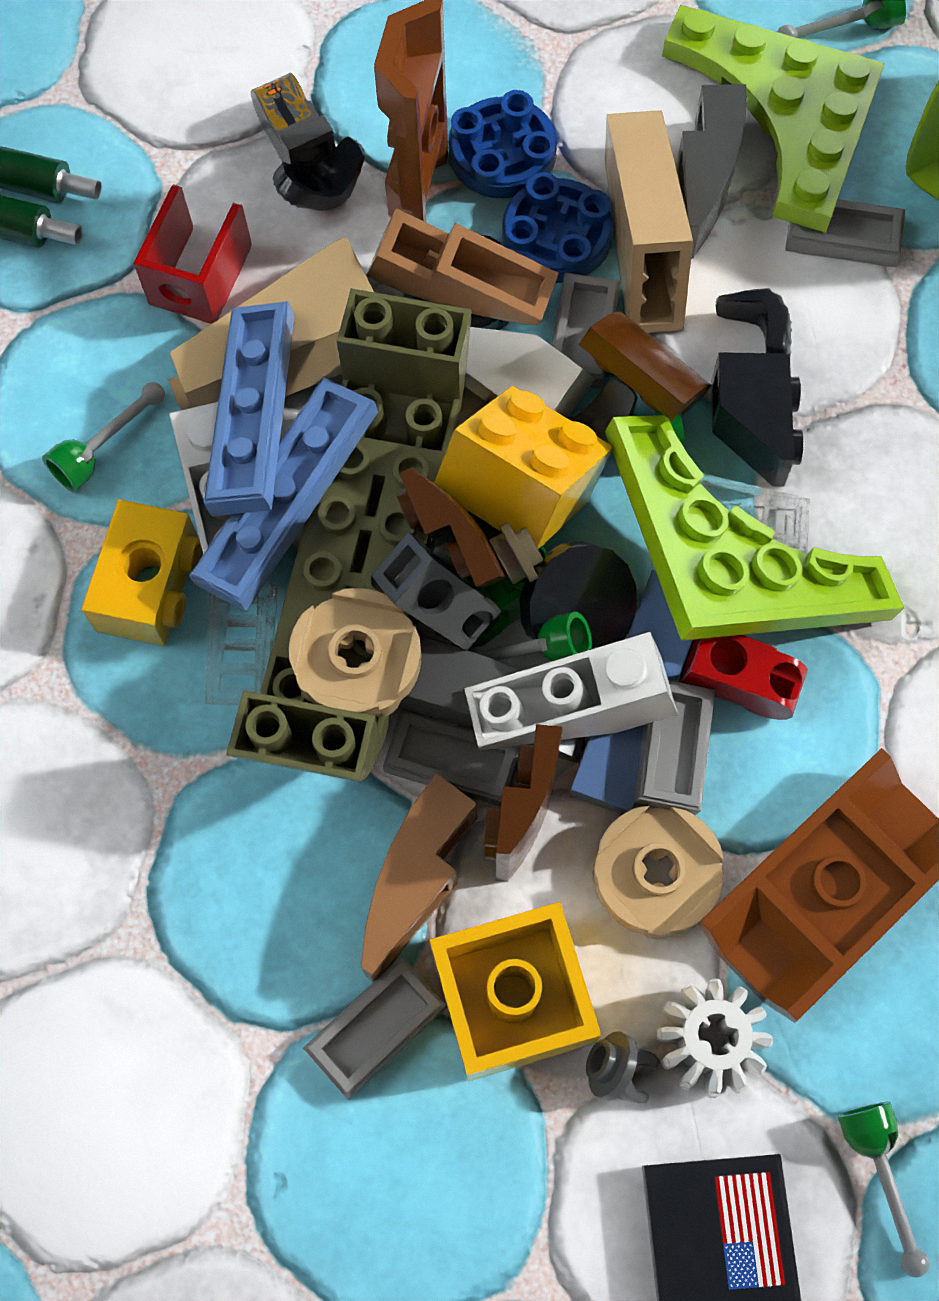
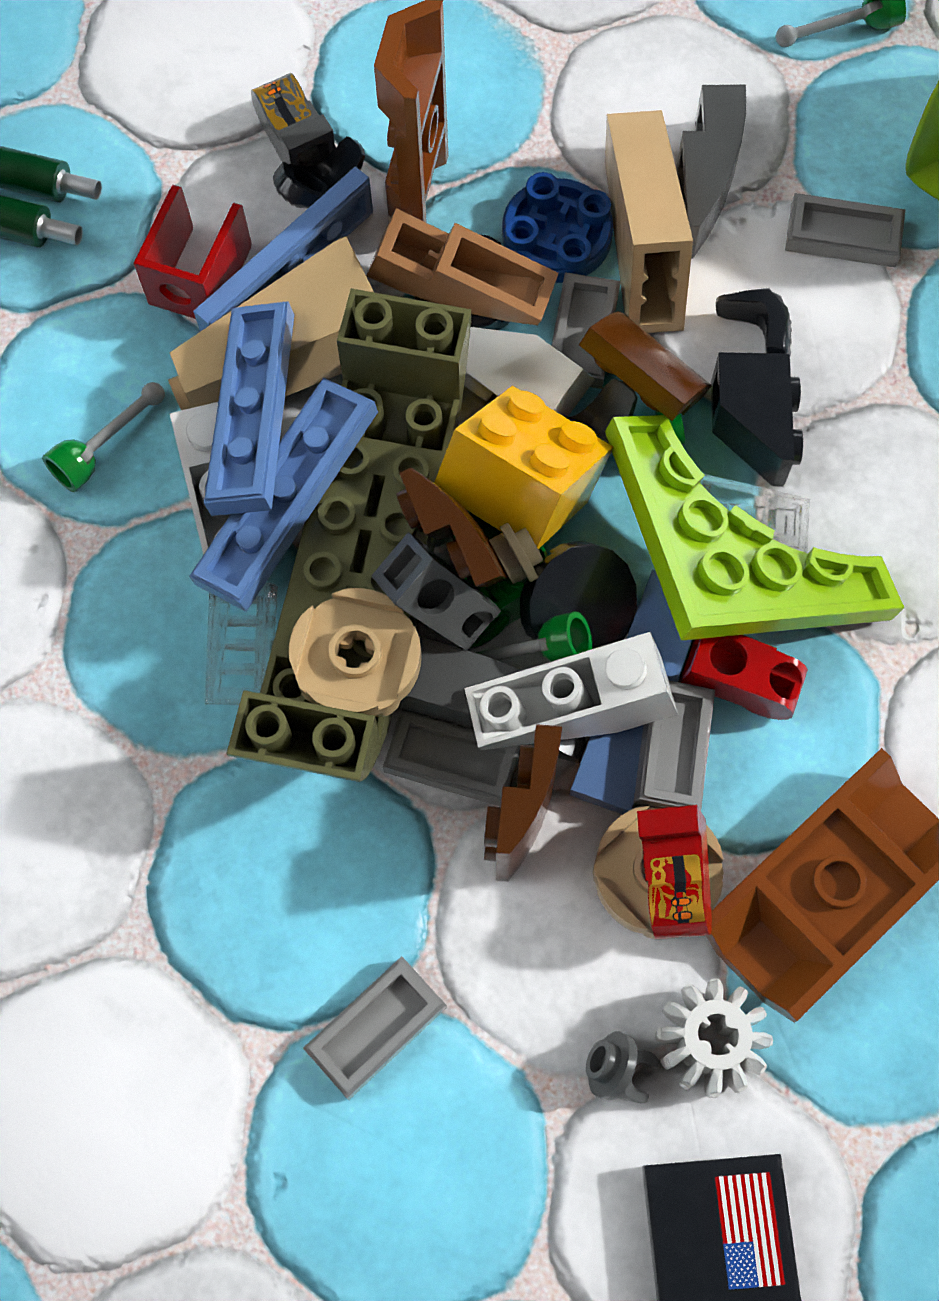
yellow brick [81,499,202,646] -> none
medium nougat slope [361,772,477,982] -> none
yellow brick [429,902,601,1082] -> none
blue tile [448,90,557,198] -> none
lime plate [662,4,885,233] -> none
hinge [837,1101,929,1278] -> none
none -> medium blue tile [193,167,373,331]
none -> red leg [637,805,712,940]

